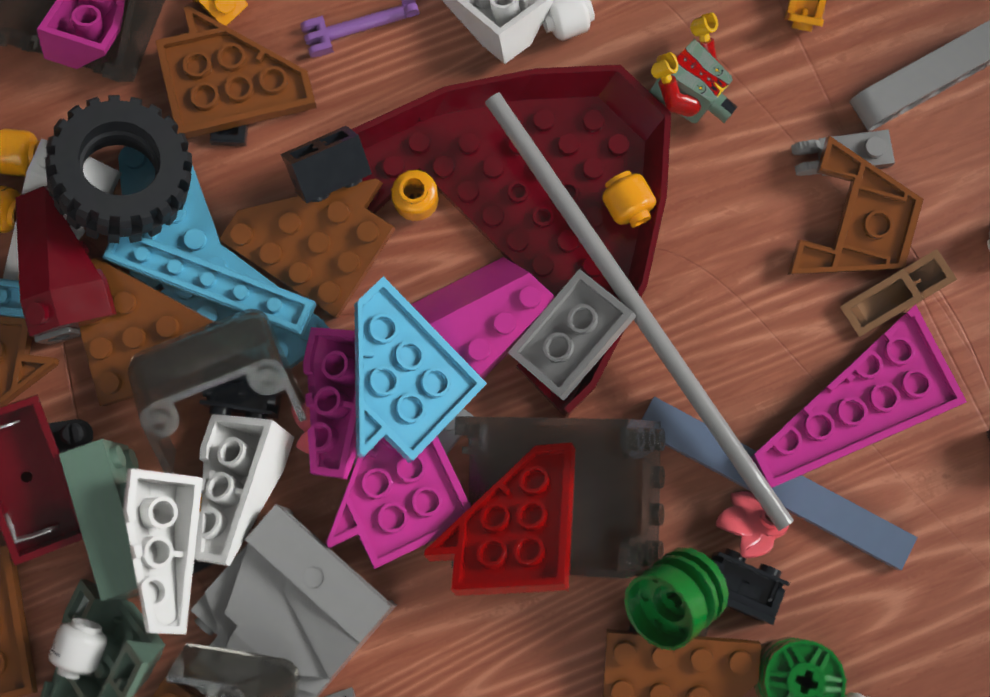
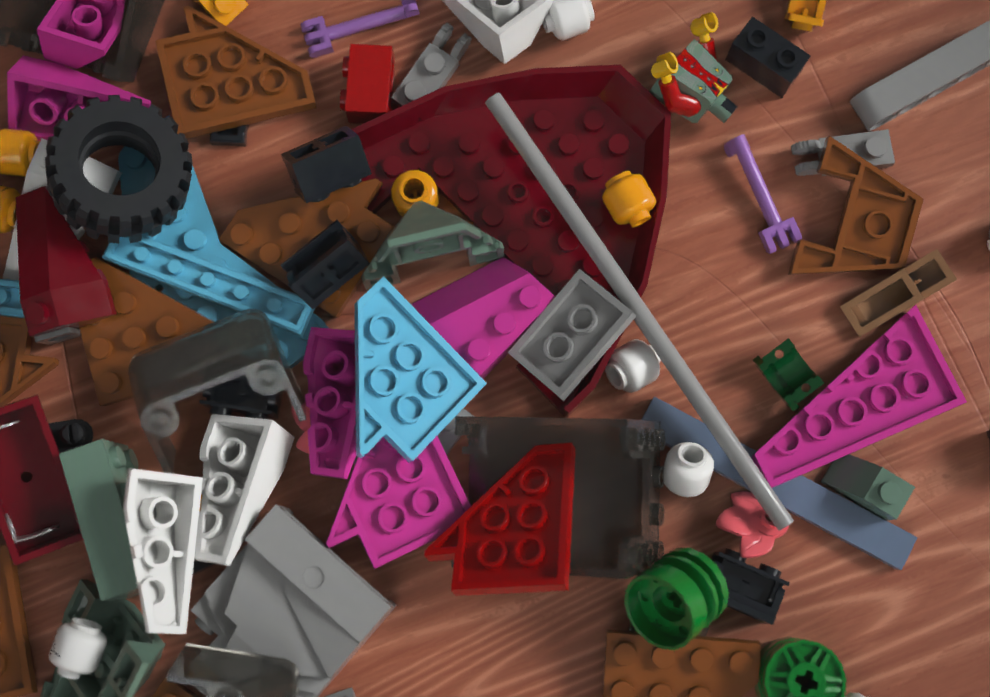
none -> dark pink wedge [7,55,151,141]
none -> black hinge [281,220,370,309]
none -> red brick [340,44,395,124]
none -> sand green wedge [361,201,504,291]
none -> light grey hinge [391,23,472,107]
none -> white head [605,339,661,393]
none -> white head [662,442,714,497]
none -> medium lavender hinge [724,134,802,254]
none -> black hinge [725,16,811,98]
none -> dark green piece [753,338,824,411]
none -> sand green slope [820,454,915,521]

